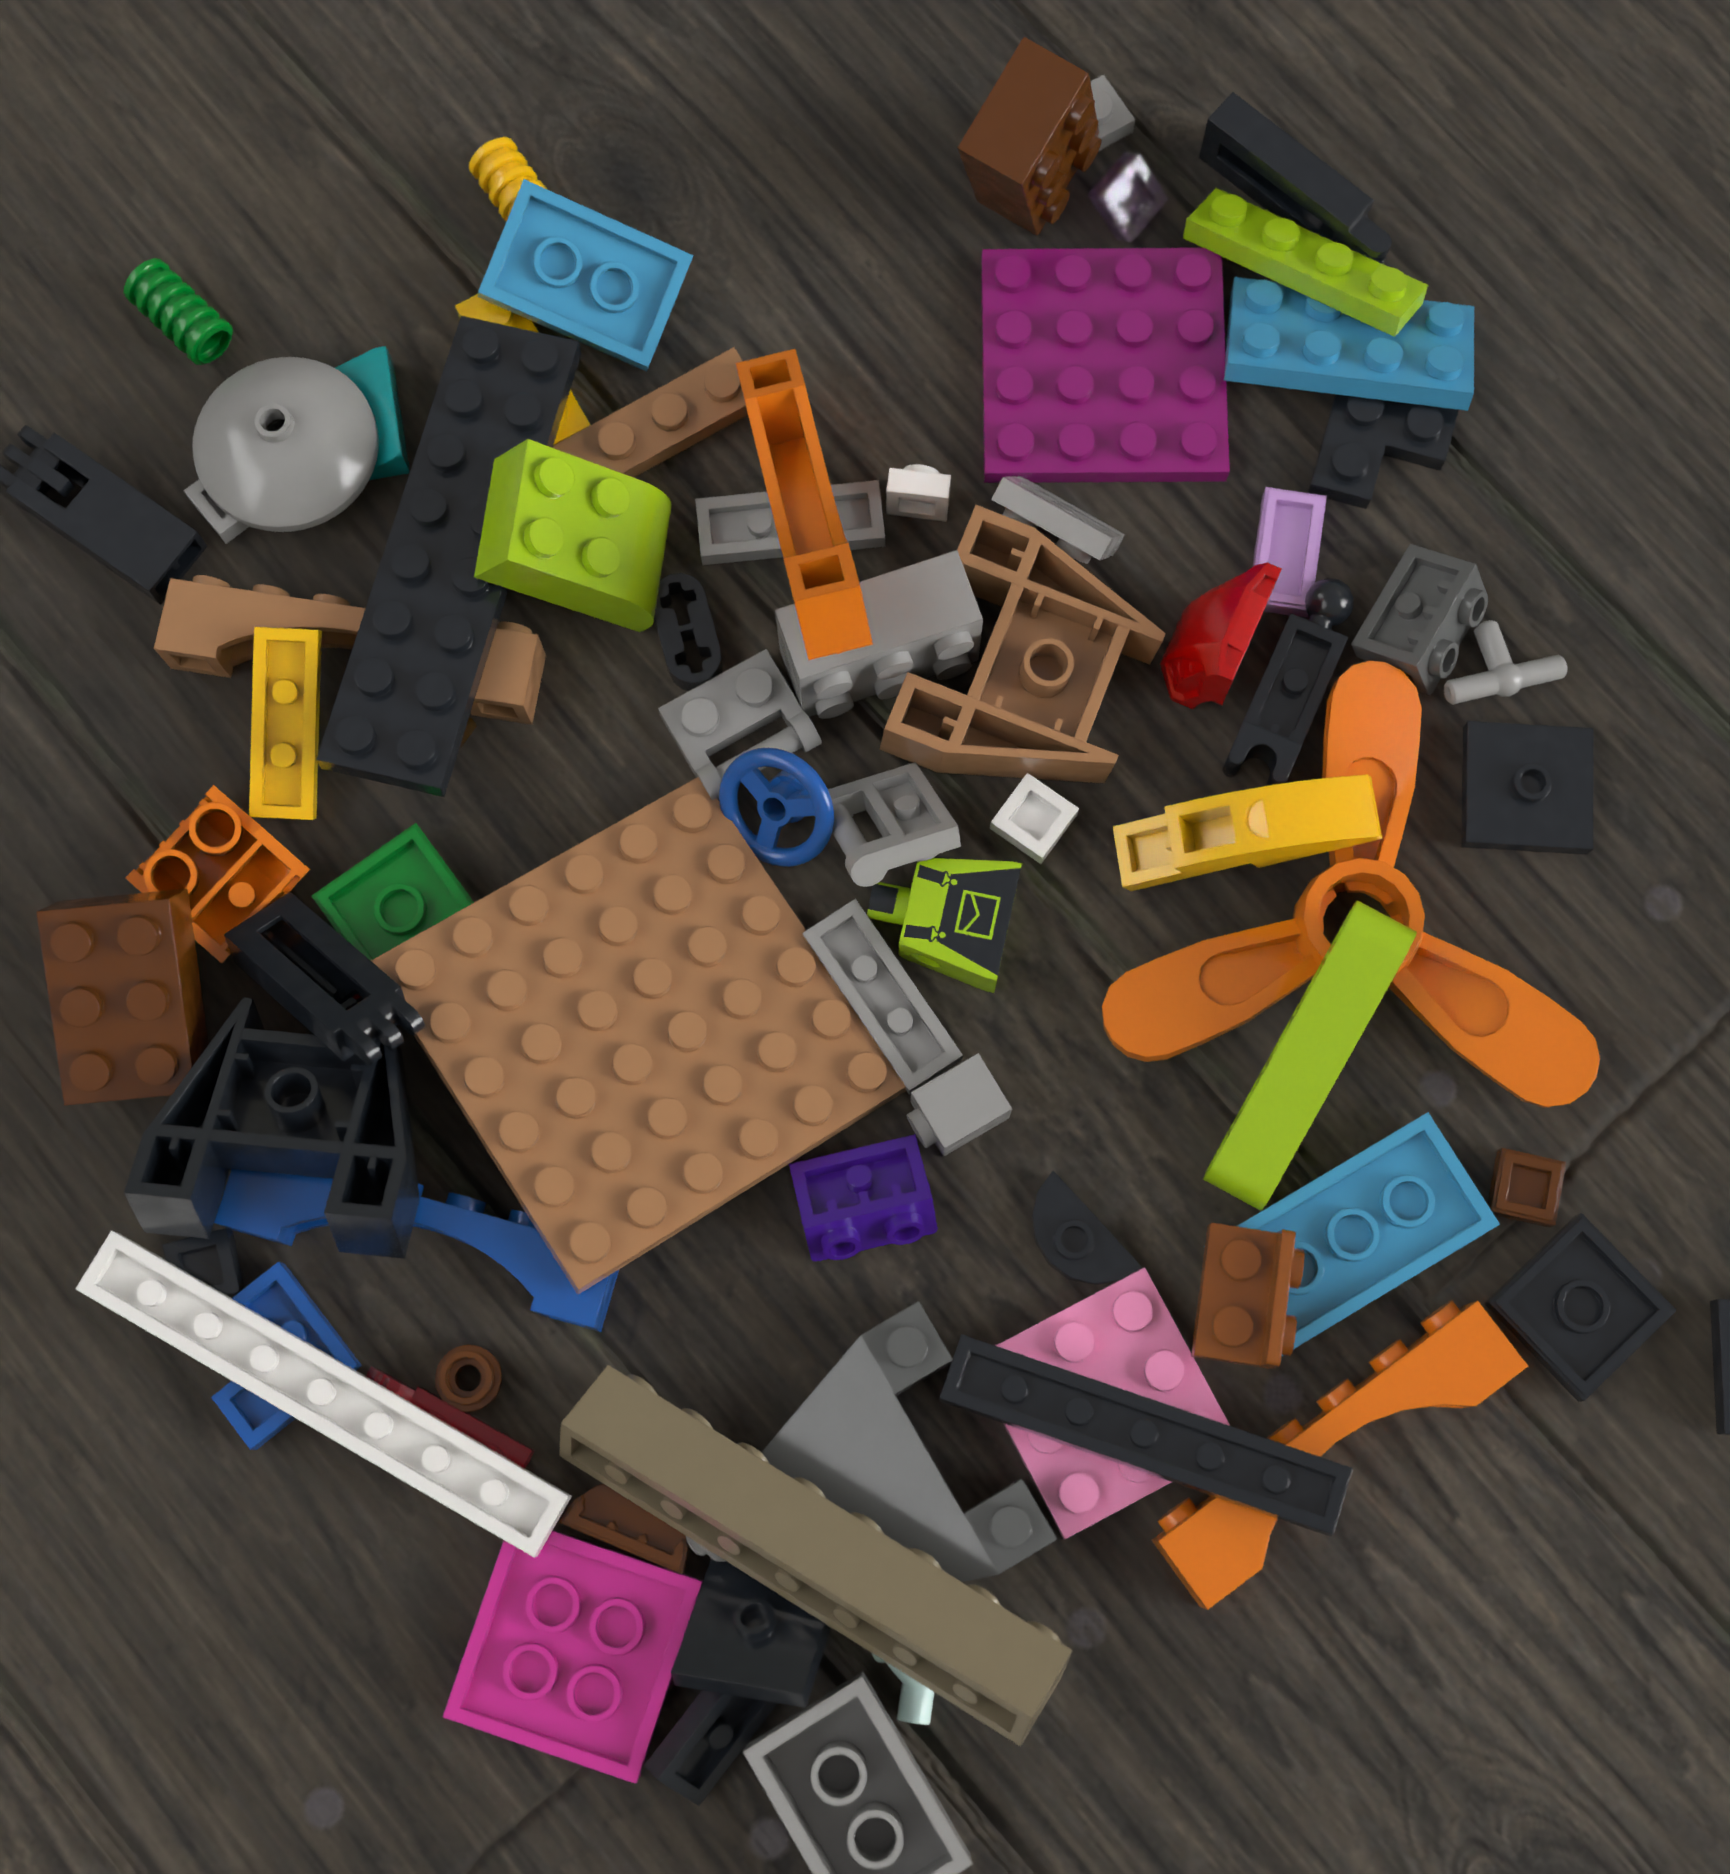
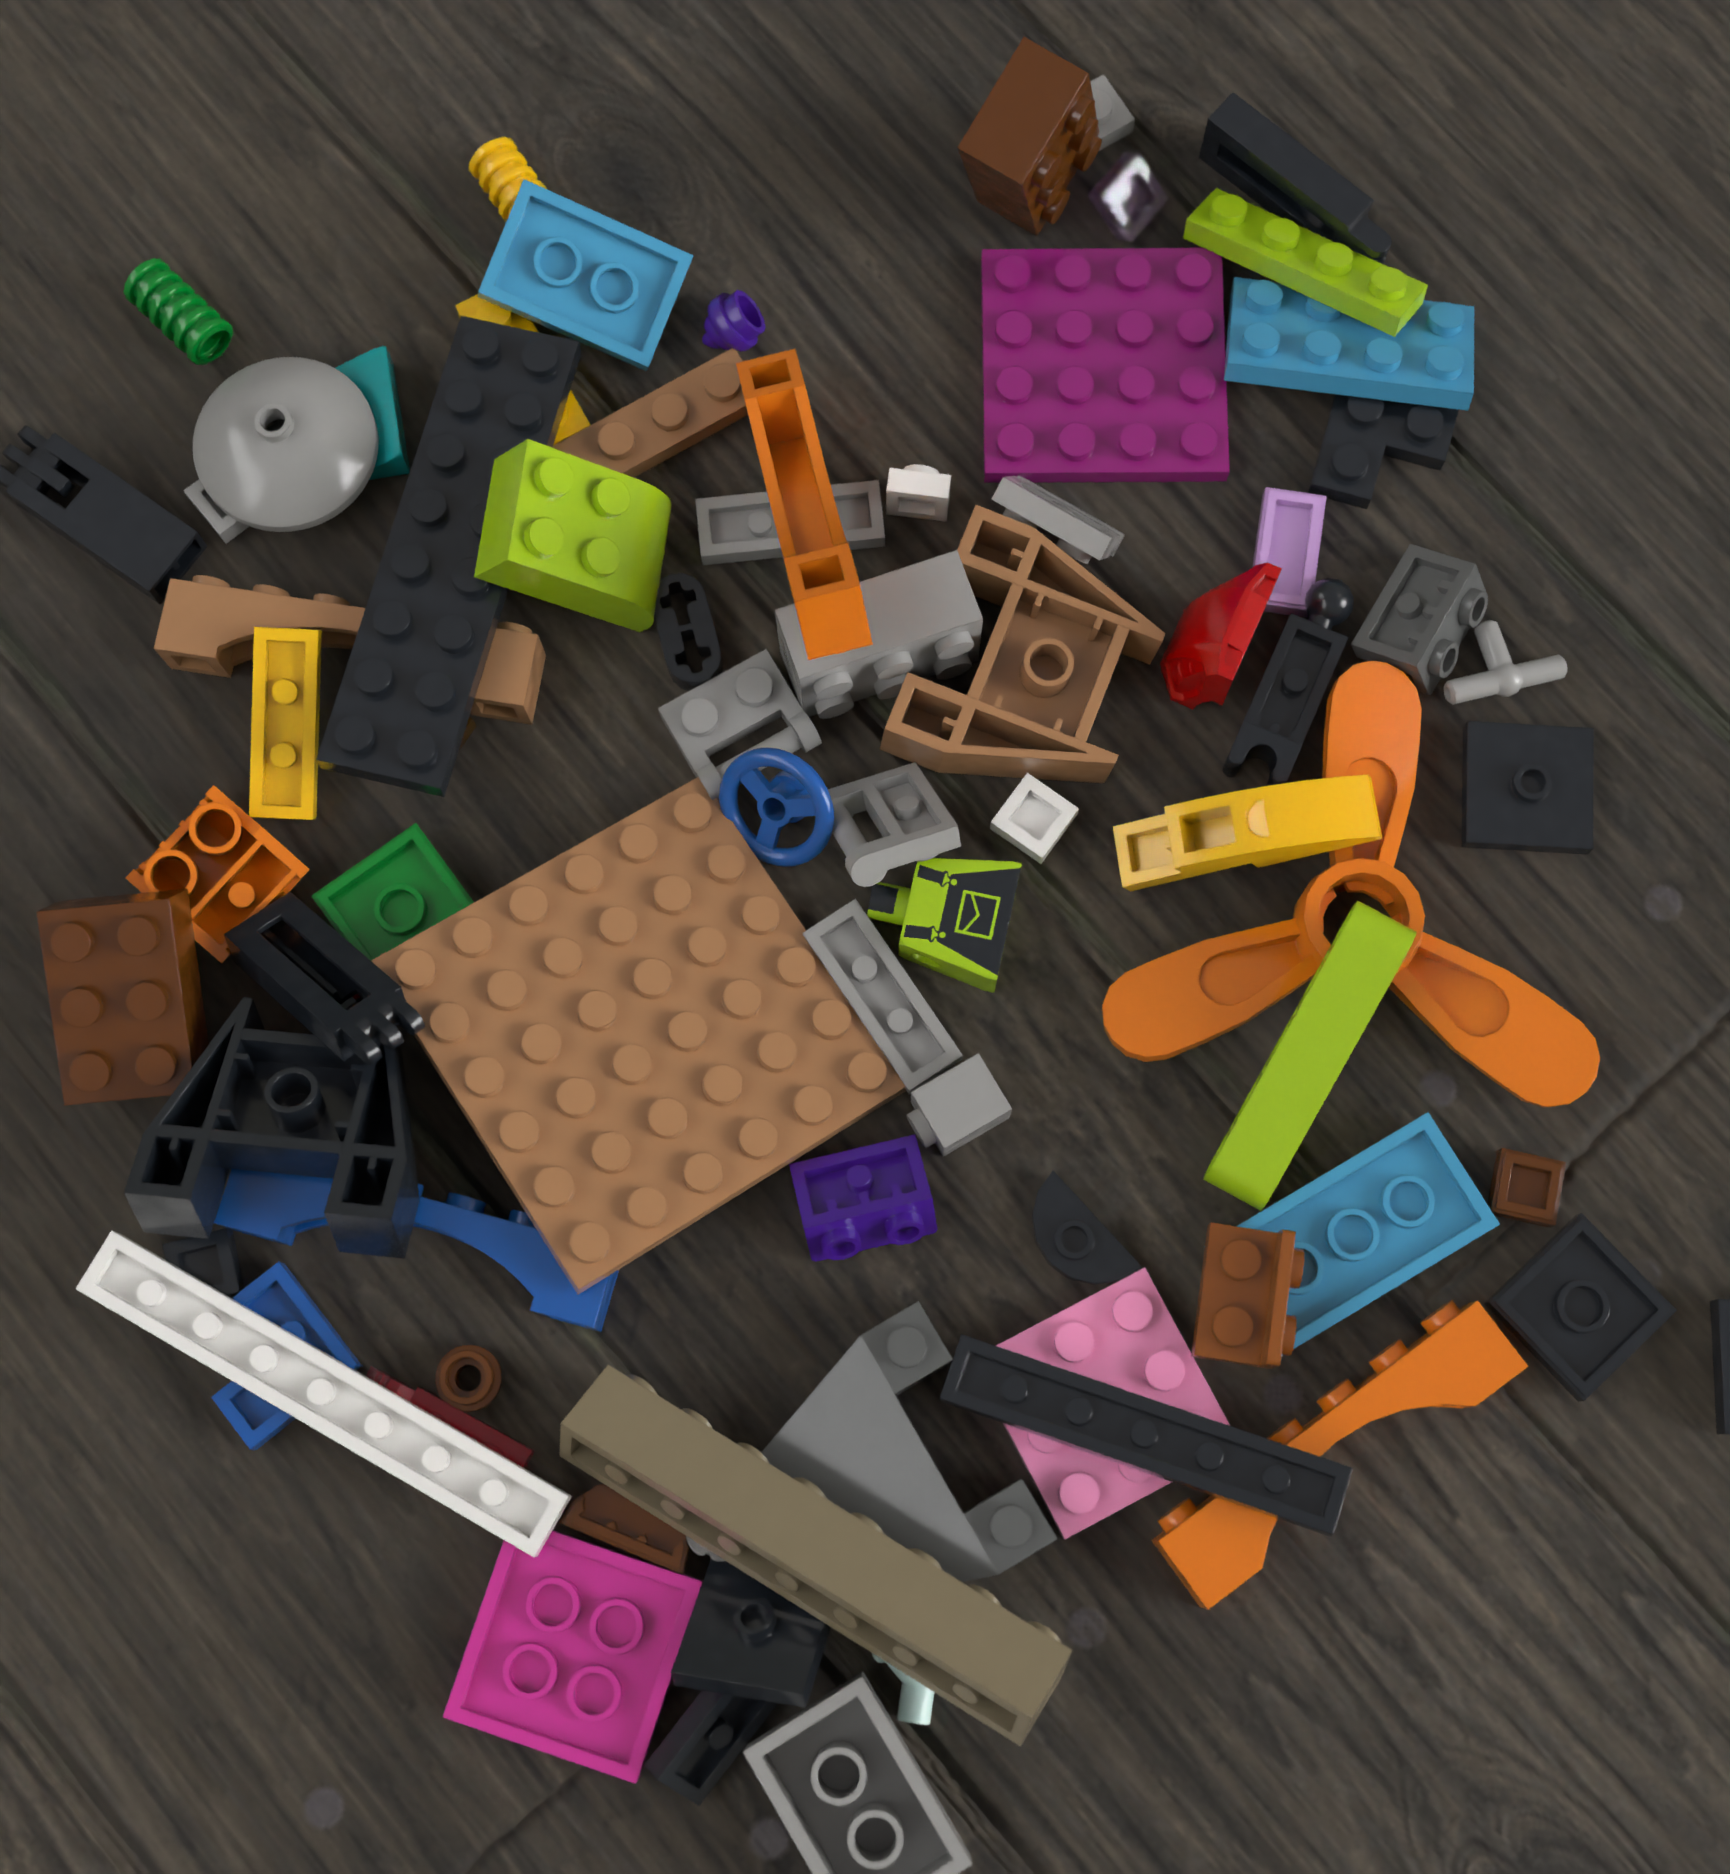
none -> dark purple plate [702,290,765,352]

